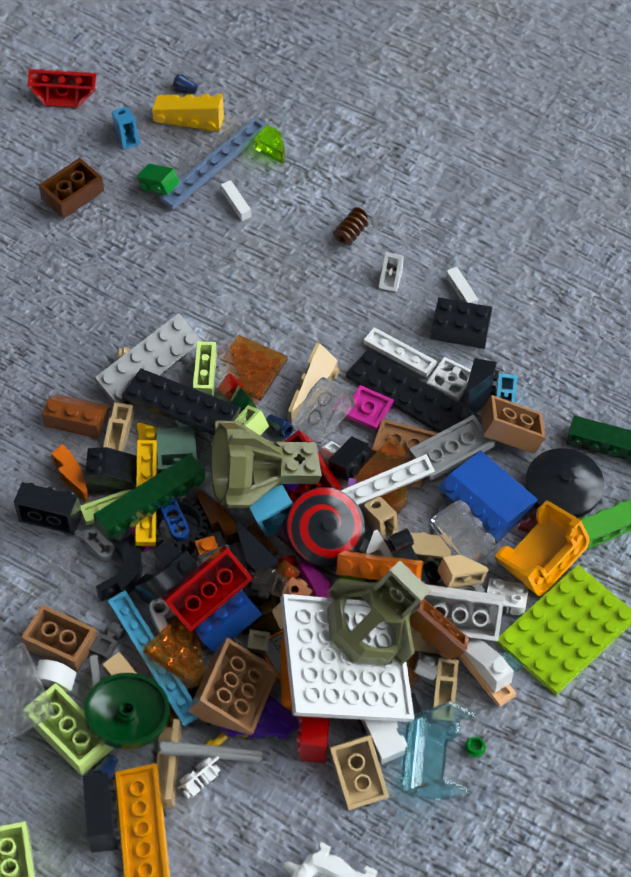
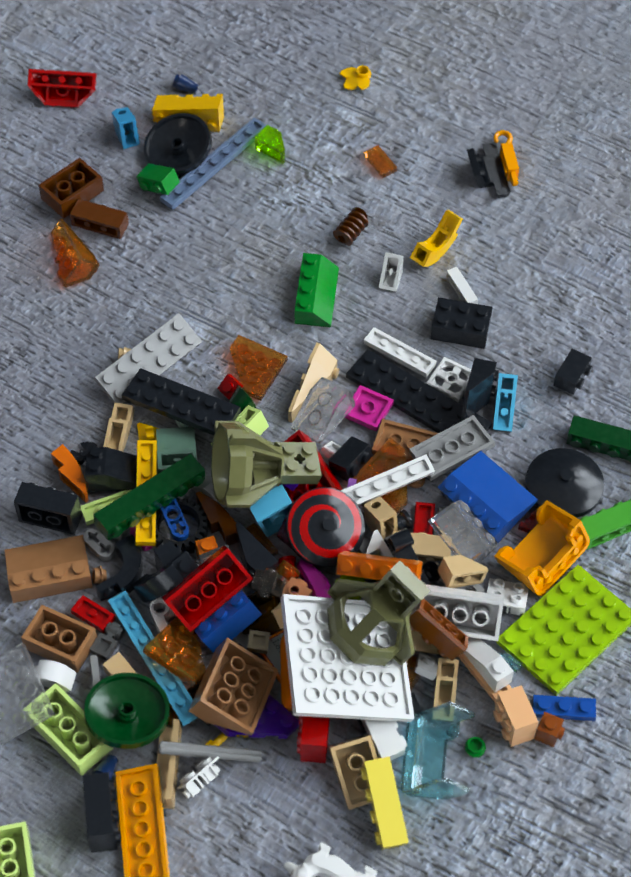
dark orange slope [42,394,111,439] -> none
yellowish green brick [193,341,217,396] -> none
white piece [221,180,251,221] -> none
dark blue cone [266,414,294,438] -> none
medium nougat brick [481,395,546,454] -> none
none -> medium nougat slope [5,535,93,603]
none -> clear orange wedge [51,218,100,287]
none -> reddish brown brick [70,199,129,239]
none -> black piece [71,441,98,465]
none -> red plate [71,595,116,634]
none -> medium nougat plate [92,566,107,584]
none -> black dish [144,113,212,176]
none -> green slope [294,253,339,327]
none -> yellow plate [340,65,371,90]
none -> light yellow brick [360,756,409,850]
none -> clear orange tile [364,145,397,178]
none -> black wheel [397,510,413,531]
none -> yellow arch [410,210,463,267]
none -> red tile [413,502,435,535]
none -> black plate [467,143,510,198]
none -> light orange piece [493,130,519,186]
none -> light nougat brick [493,685,538,747]
none -> blue plate [532,695,596,721]
none -> dark orange brick [534,712,566,747]
none -> black brick [553,349,593,395]

